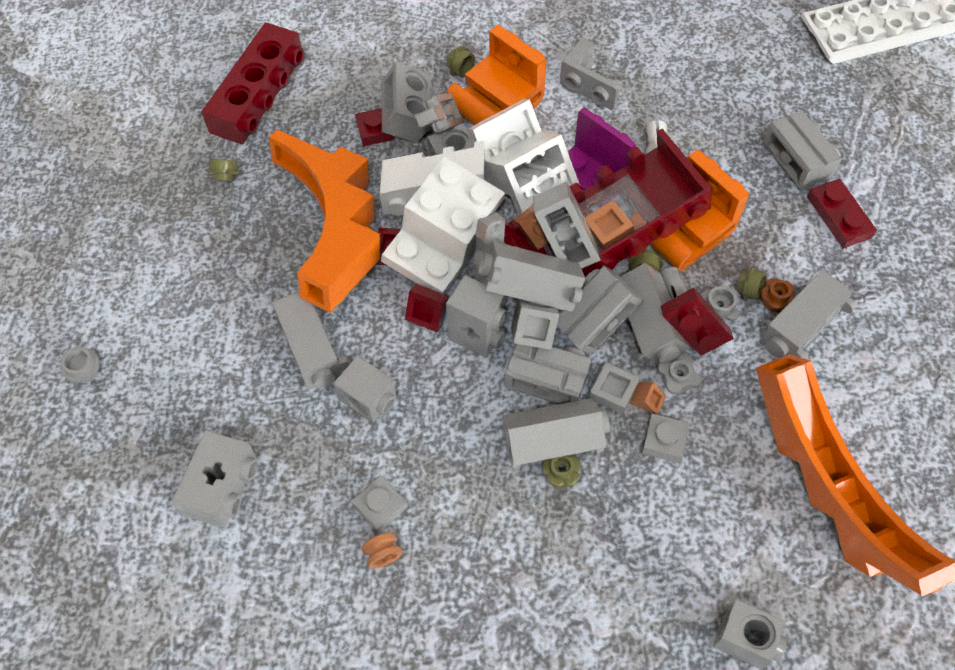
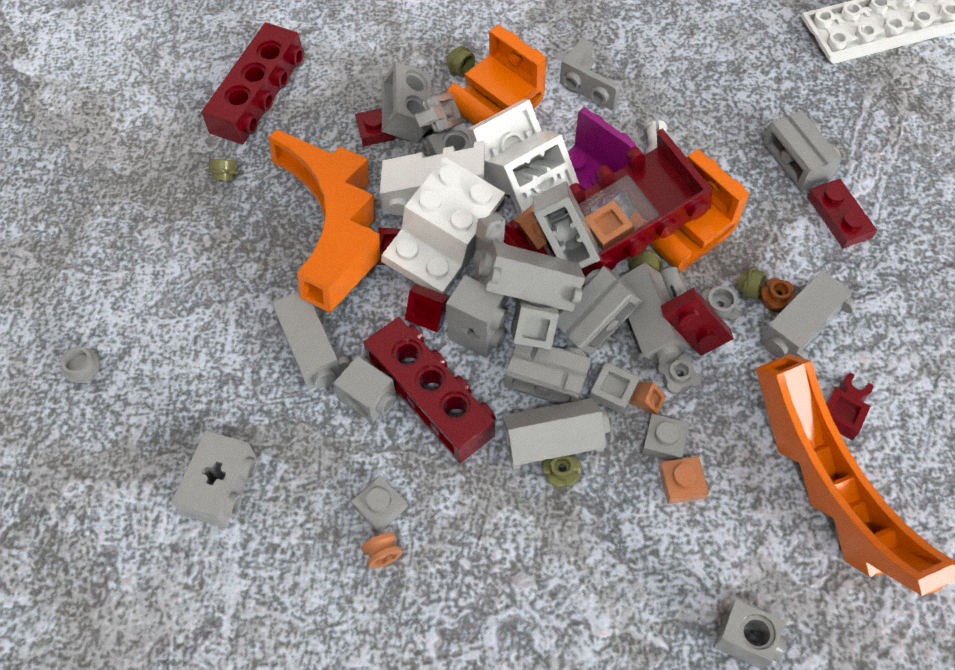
none -> dark red brick [363,316,496,464]
none -> nougat plate [658,456,709,504]
none -> dark red plate [826,373,873,441]

